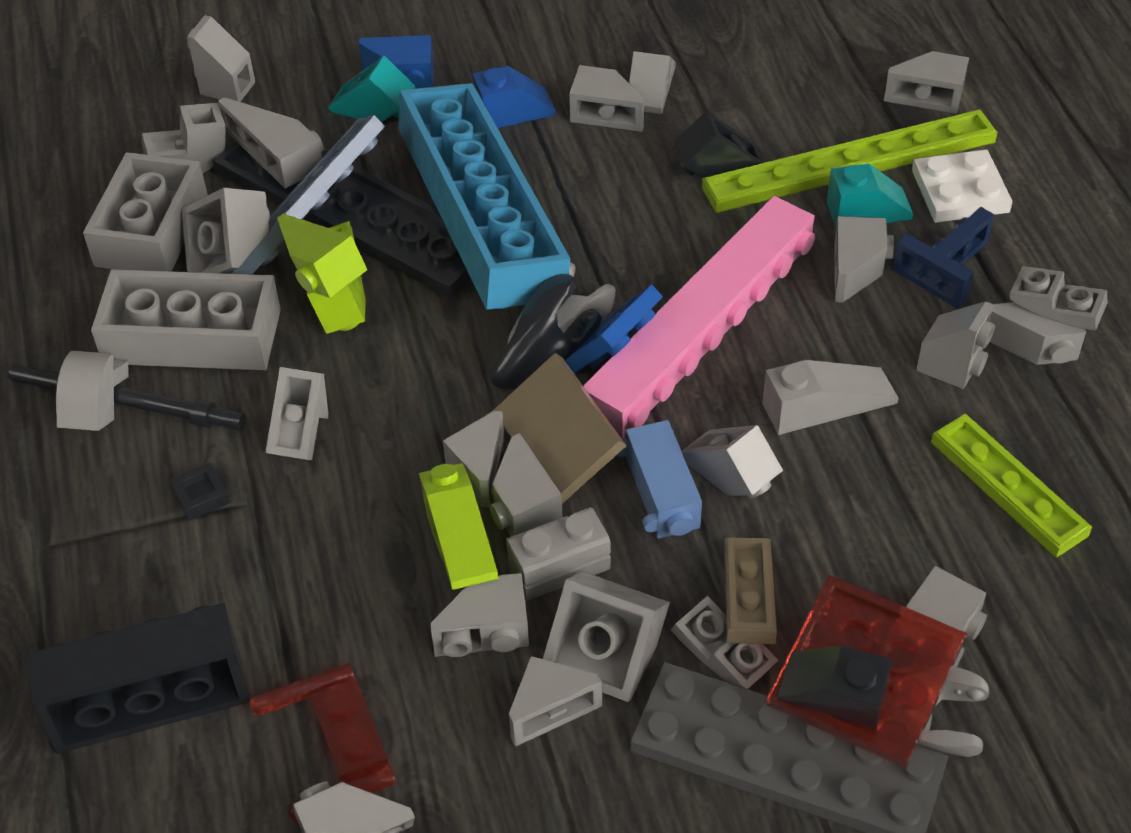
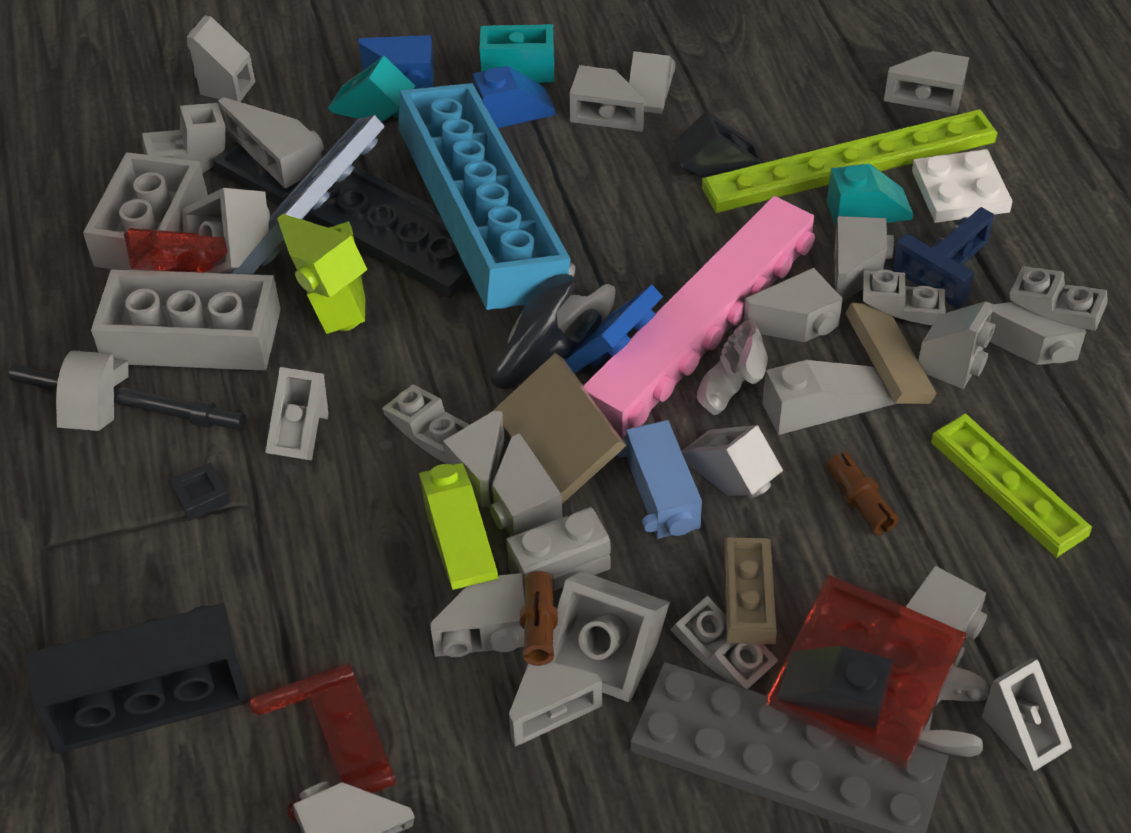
none -> clear red bracket [124,228,228,273]
none -> light grey slope [382,384,470,463]
none -> teal brick [480,24,554,83]
none -> reddish brown pin [520,571,558,666]
none -> light grey animal [697,318,768,415]
none -> light grey slope [743,268,843,342]
none -> reddish brown pin [826,451,899,535]
none -> dark tan tile [845,303,937,404]
none -> light grey slope [863,270,946,325]
none -> light grey slope [982,658,1072,771]

